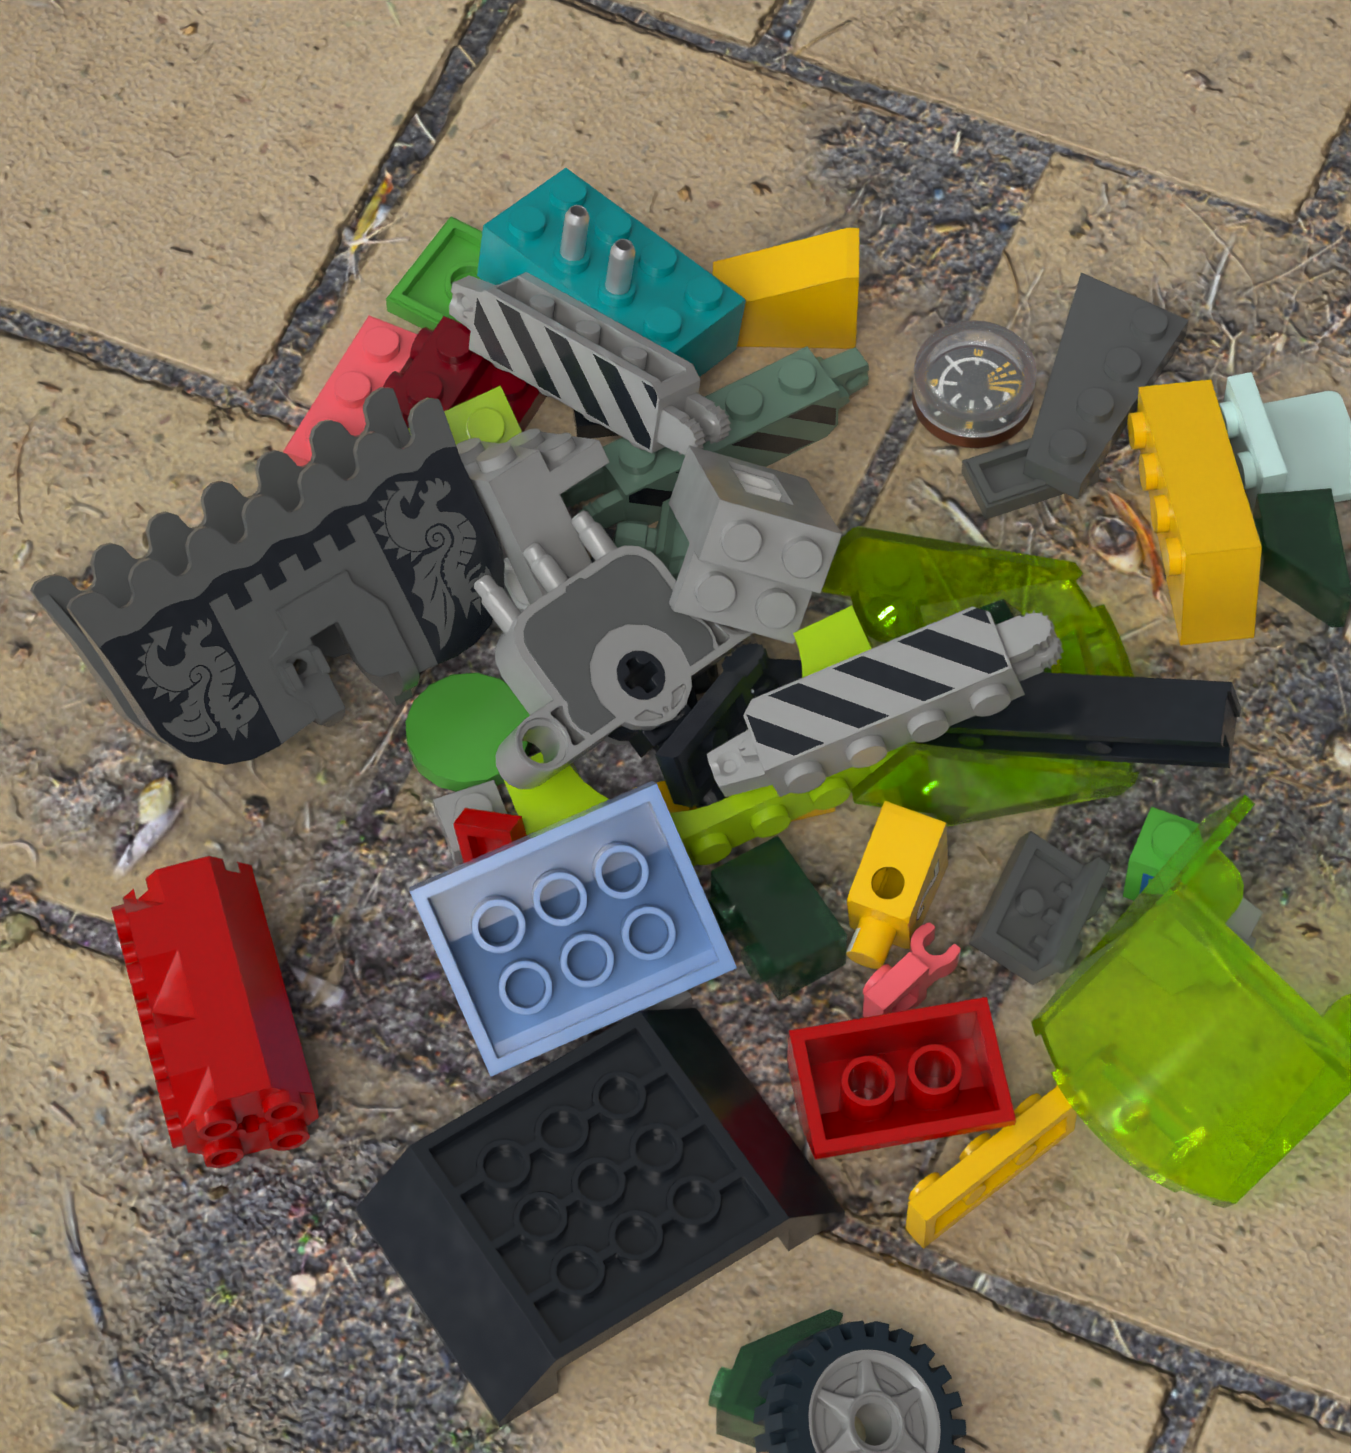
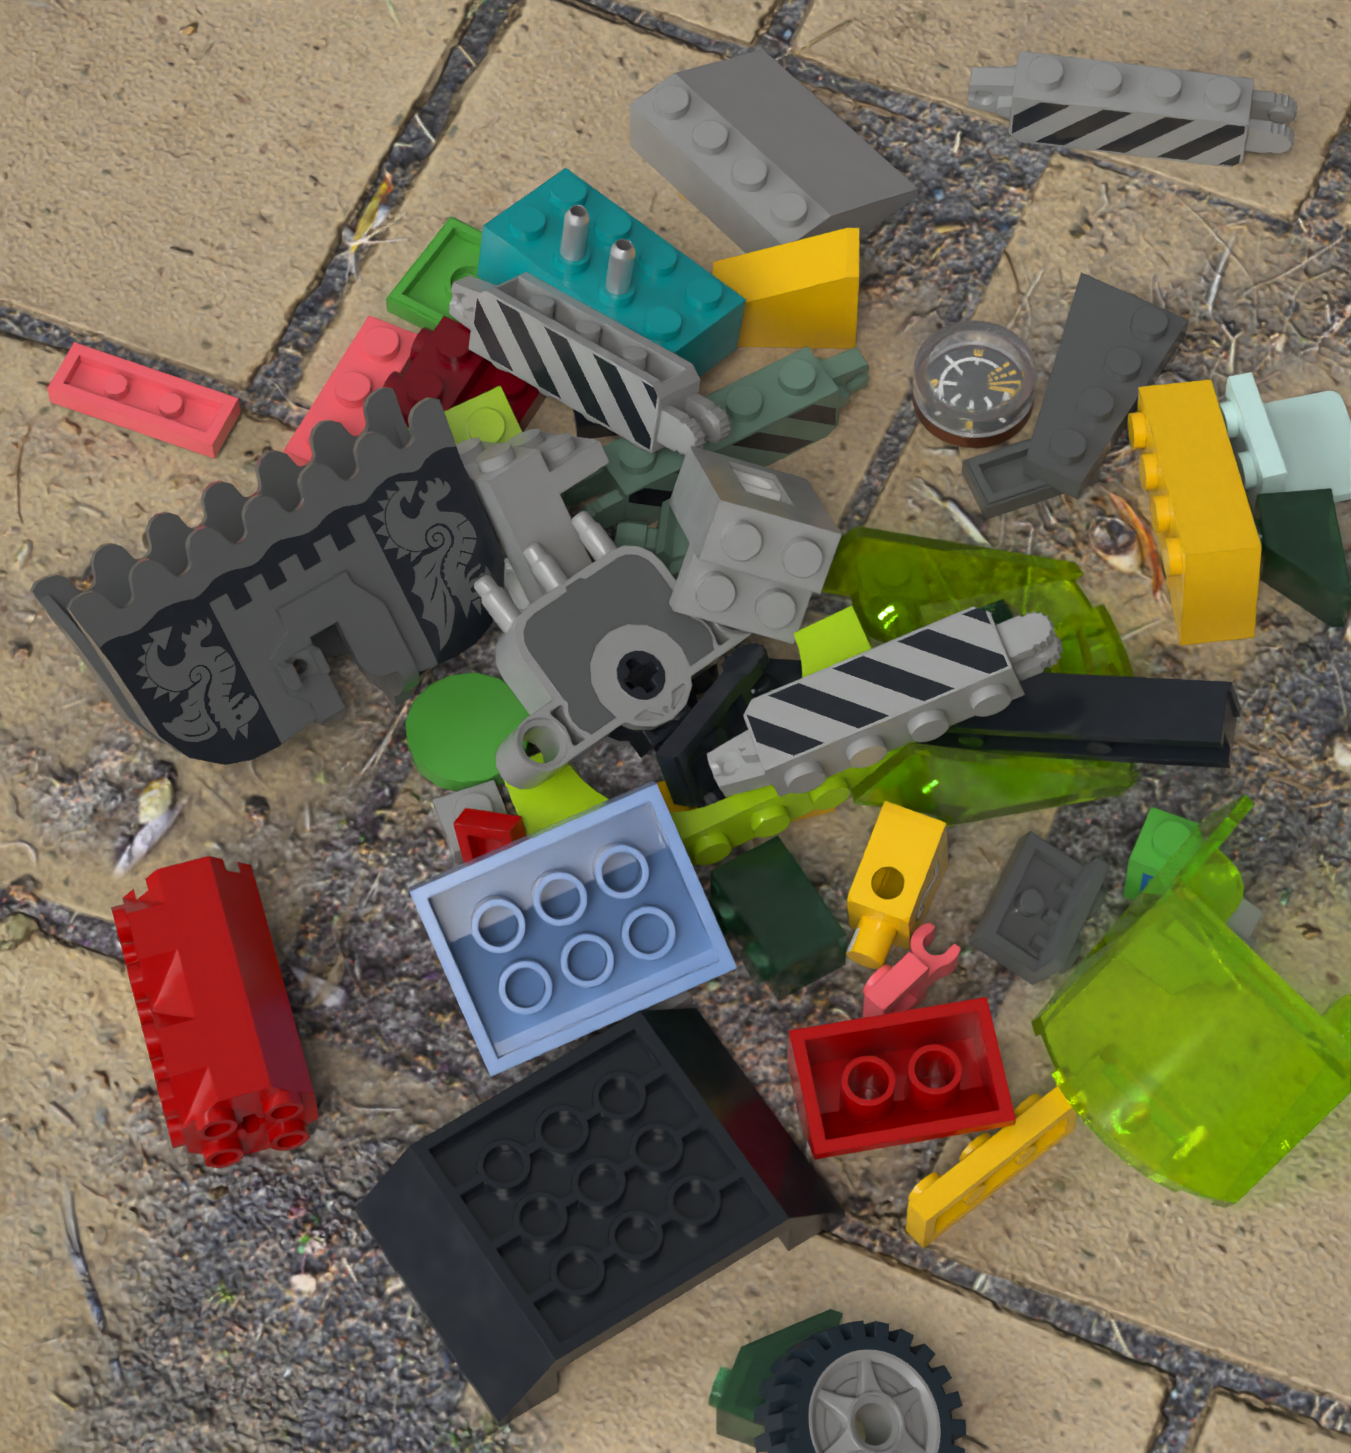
none -> coral plate [47,342,241,459]
none -> light grey slope [630,49,918,253]
none -> light grey hinge [967,51,1298,167]

